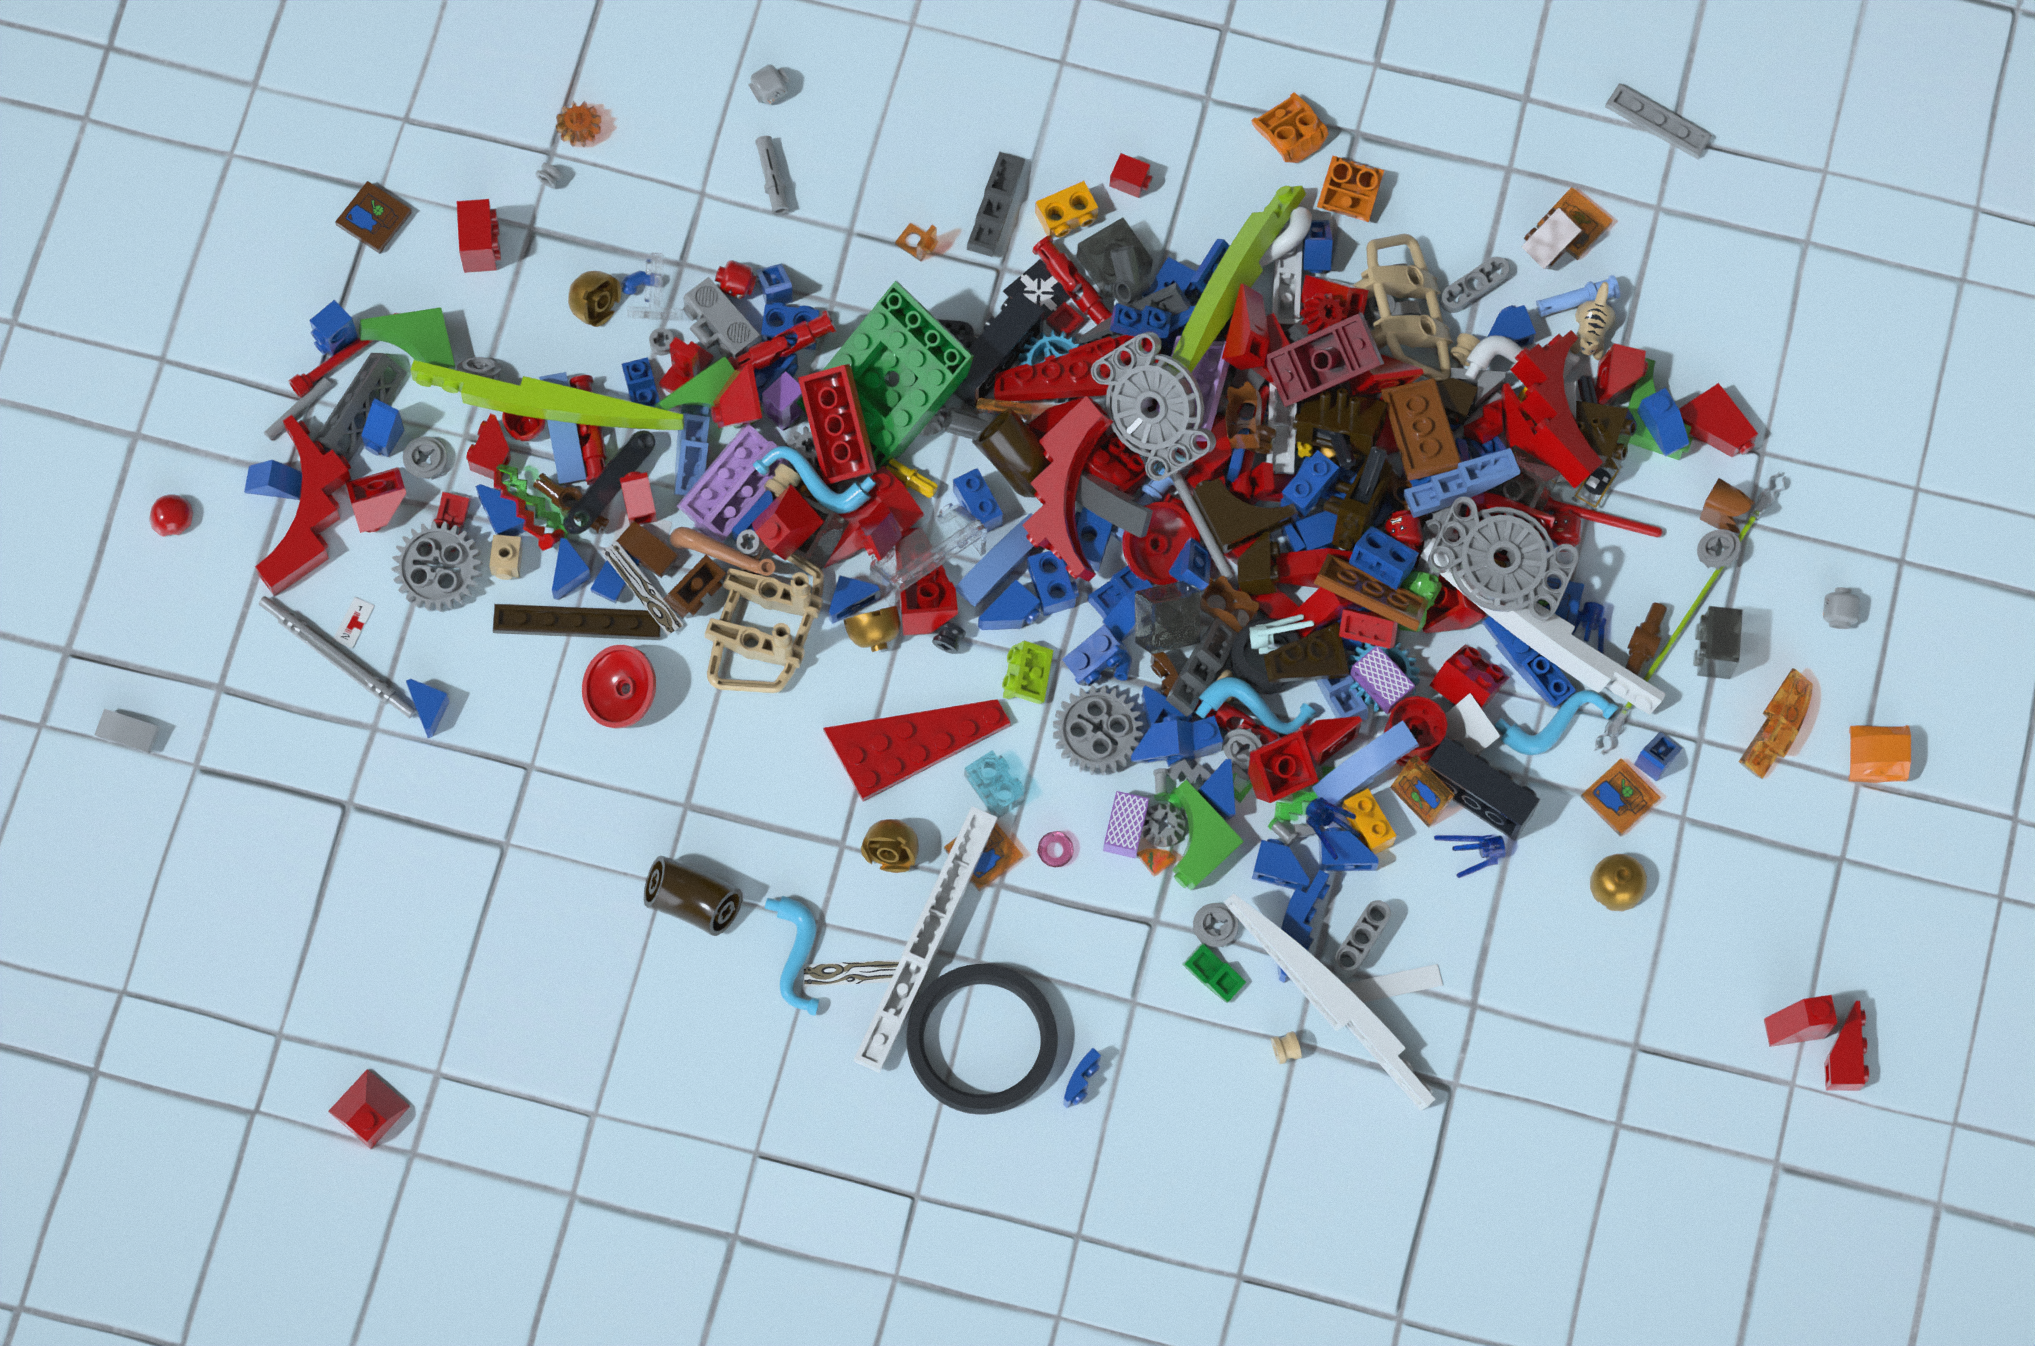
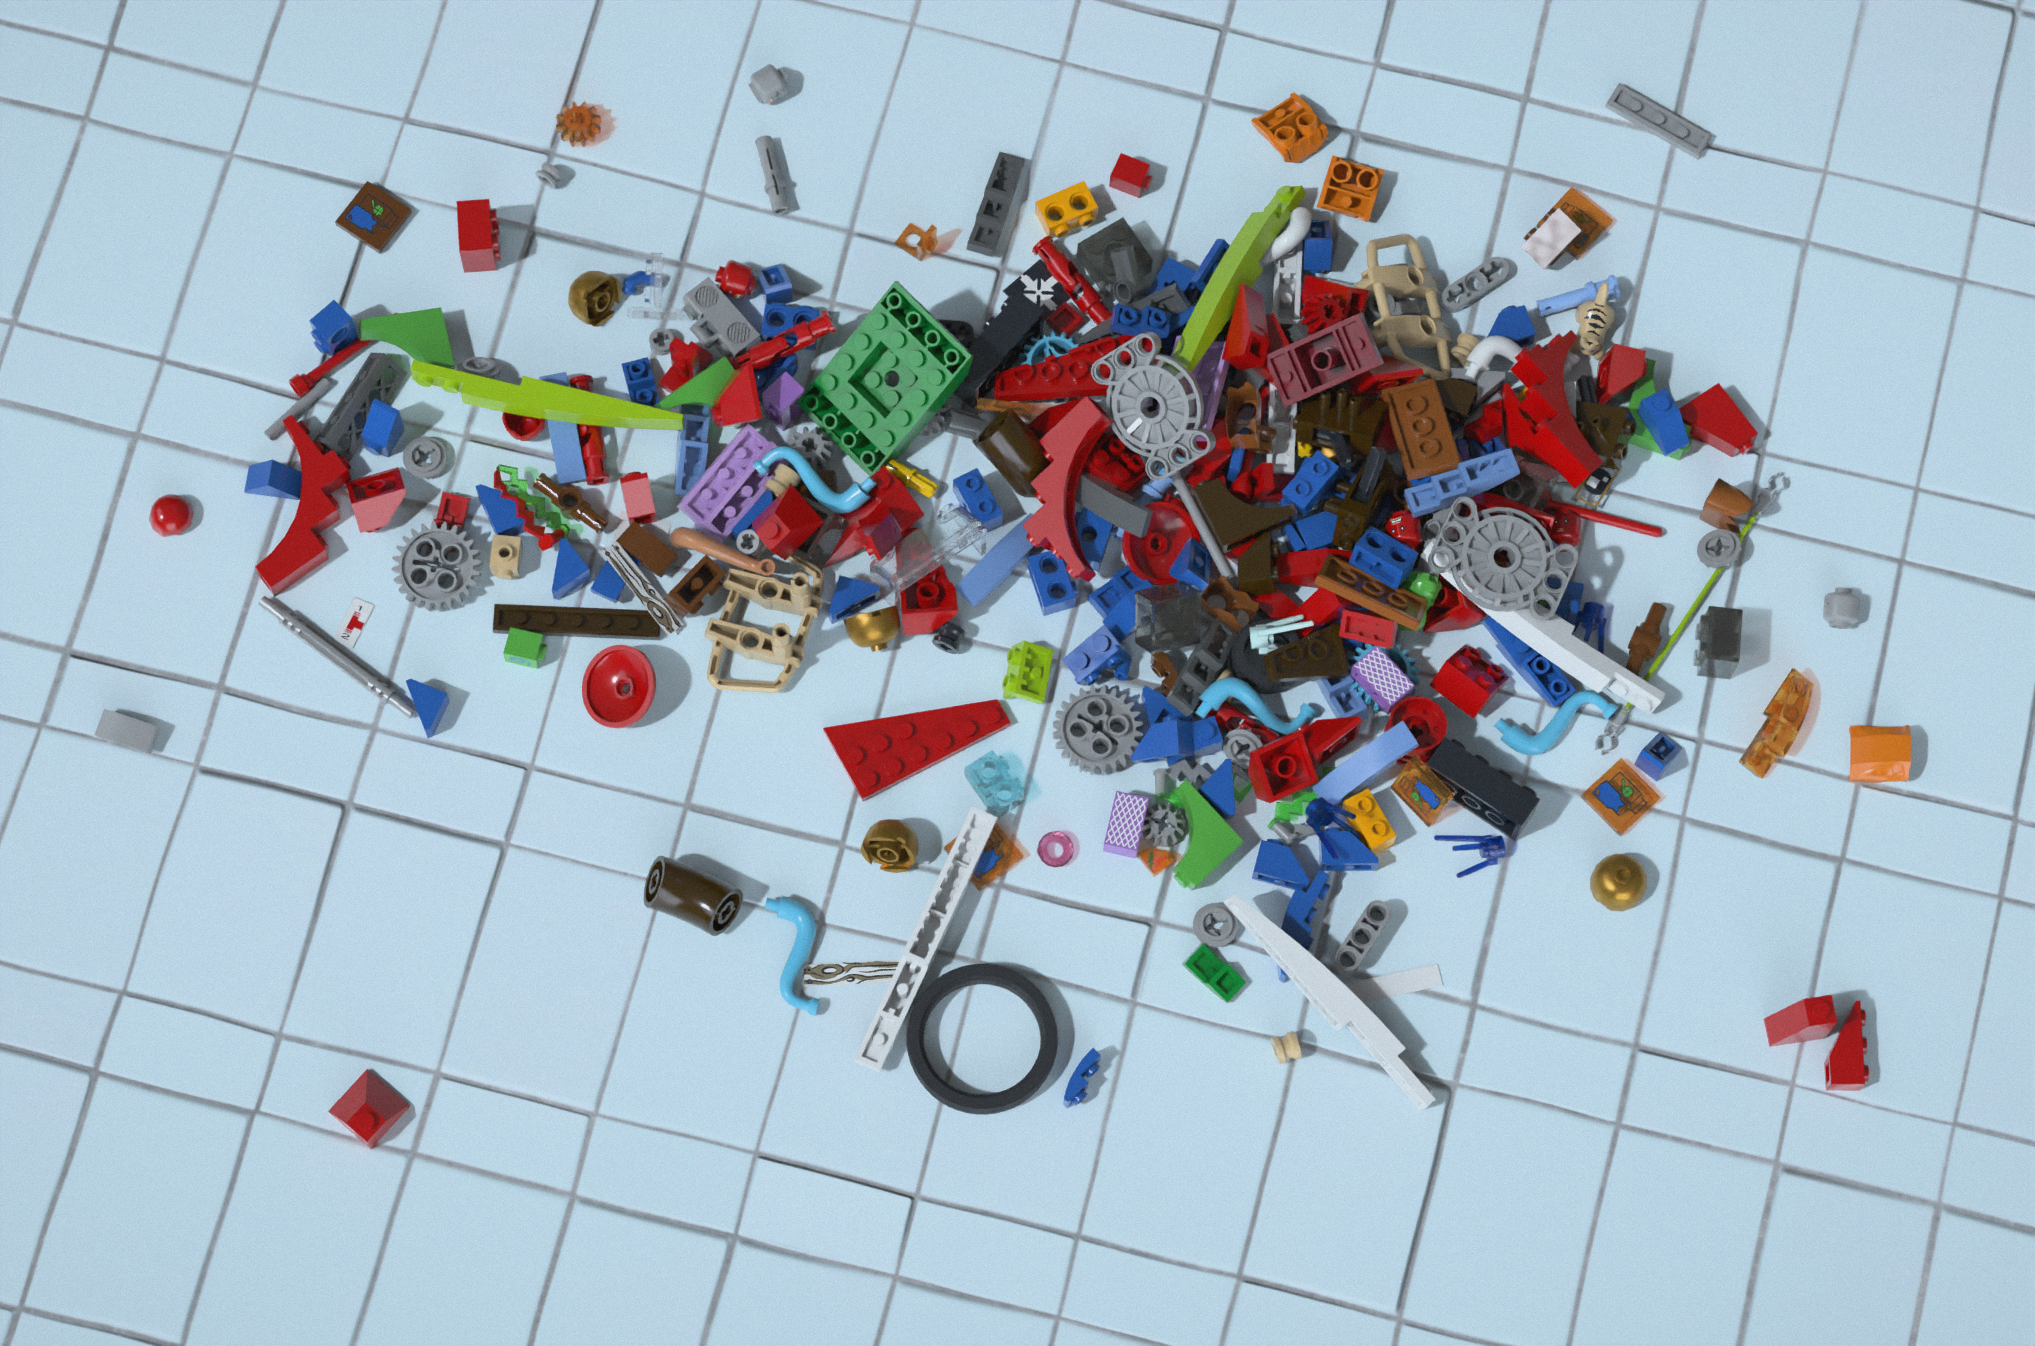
red slope [466,413,511,480] -> none
black piece [563,430,656,534] -> none
red brick [798,364,877,485] -> none
blue slope [978,580,1041,630] -> none
white sticker [1445,693,1500,756] -> none
none -> bright green brick [503,627,548,669]

